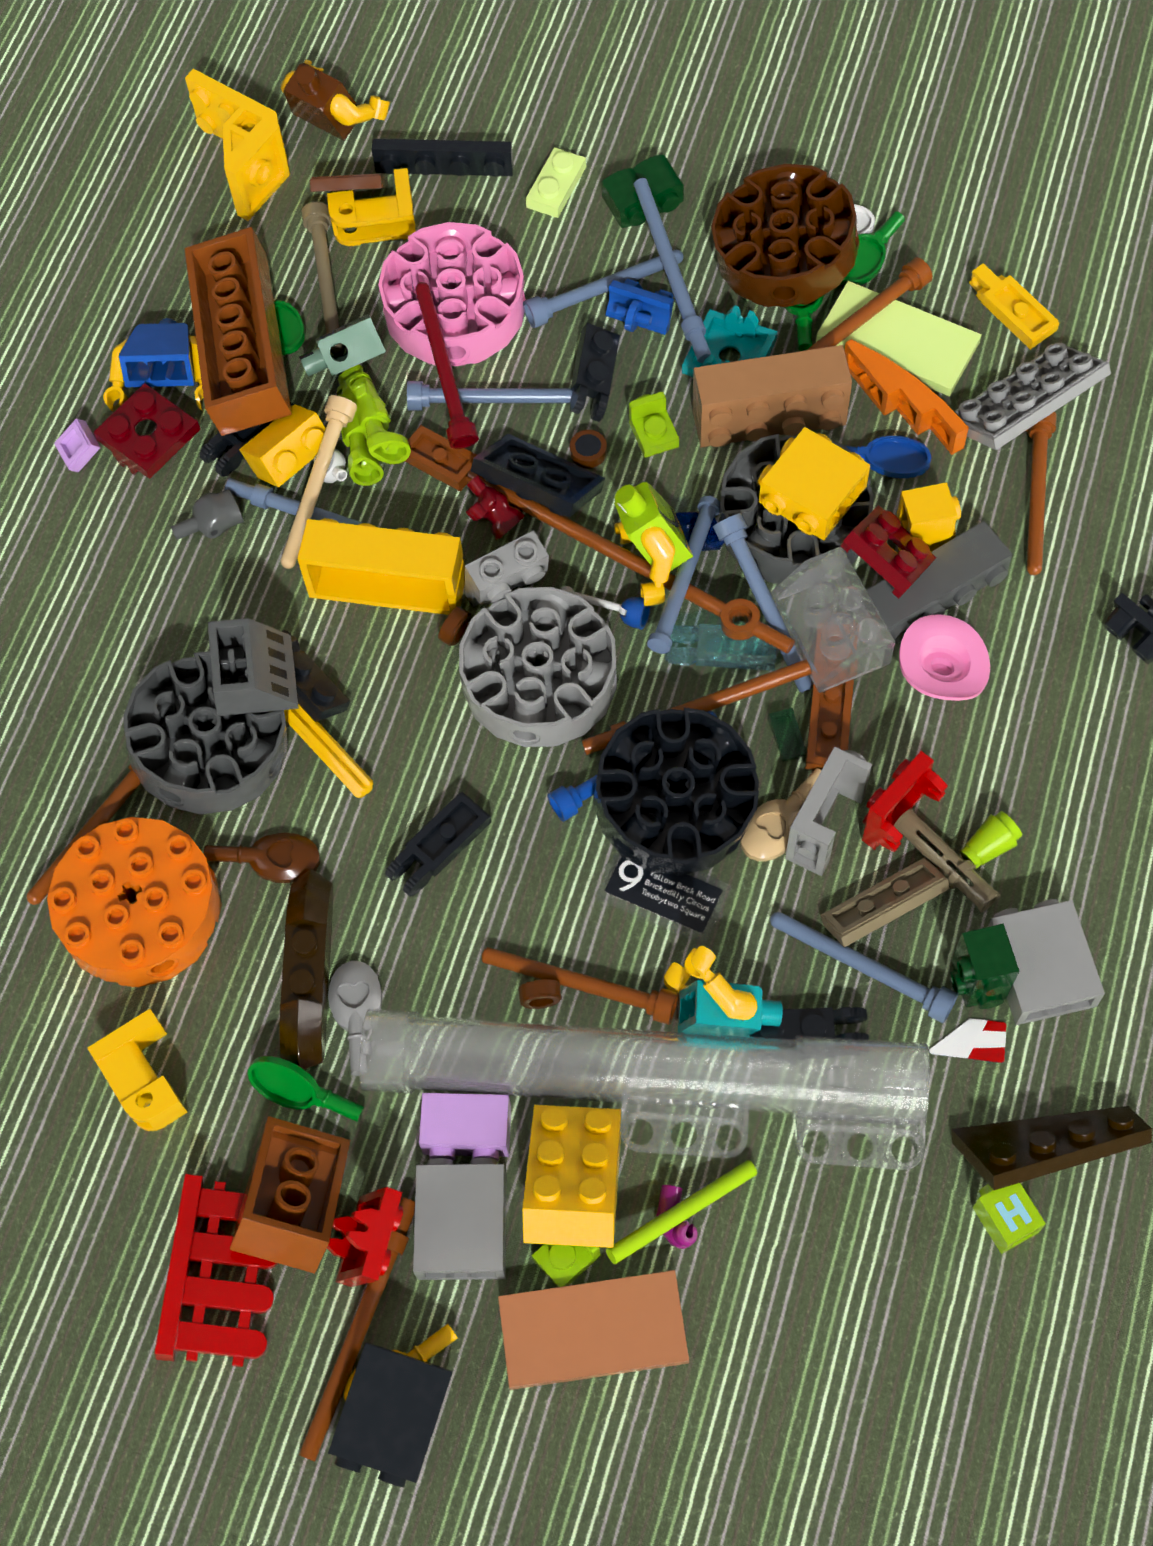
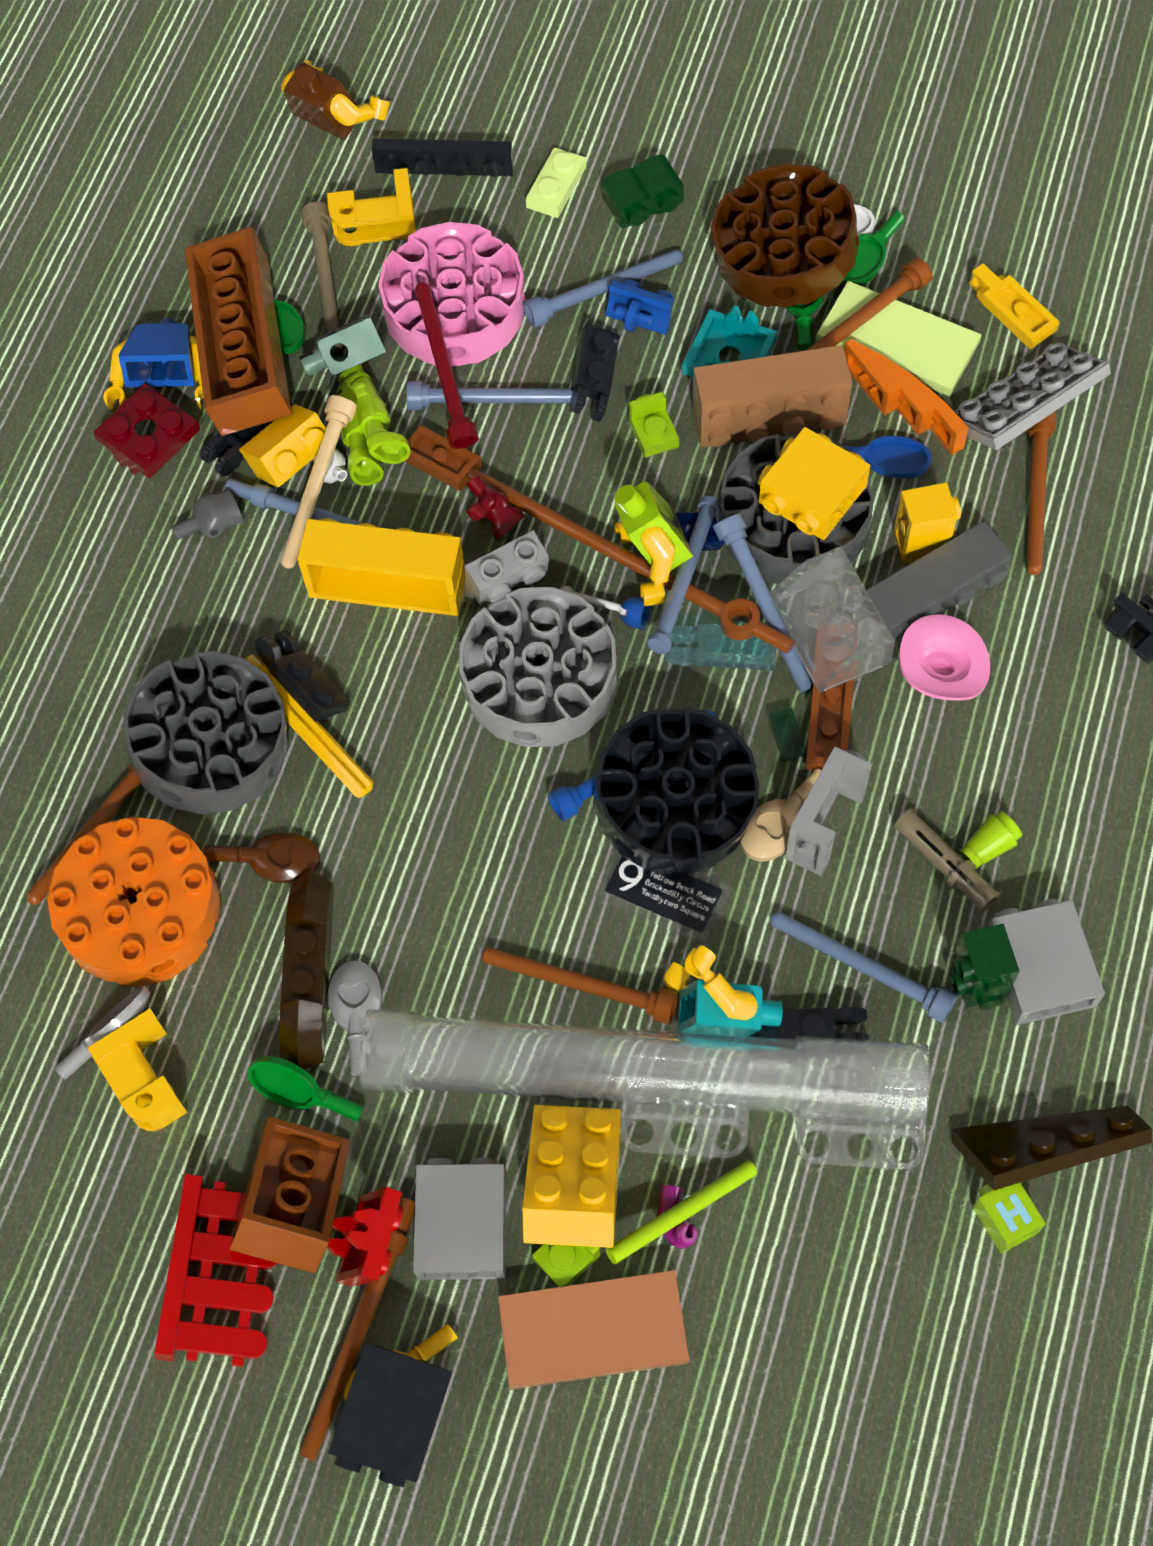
lavender tile [54,418,101,472] -> none
yellow bracket [185,68,290,221] -> none
dark grey slope [208,618,298,716] -> none
reddish brown tile [310,174,388,192] -> none
black hinge [385,792,492,897] -> none
lavender brick [419,1093,511,1161] -> none
reddish brown tile [438,606,472,646] -> none
black plate [470,434,605,517] -> none
reddish brown tile [518,979,562,1009] -> none
reddish brown tile [570,430,607,468] -> none
dark orange bar [582,659,812,755] -> none
sand blue bar [634,178,711,363] -> none
dark tan tile [820,857,950,948] -> none
dark red piece [840,505,937,599] -> none
red piece [862,751,948,852] -> none
white sticker [929,1018,1007,1063] -> none
none -> light grey piece [54,985,151,1080]

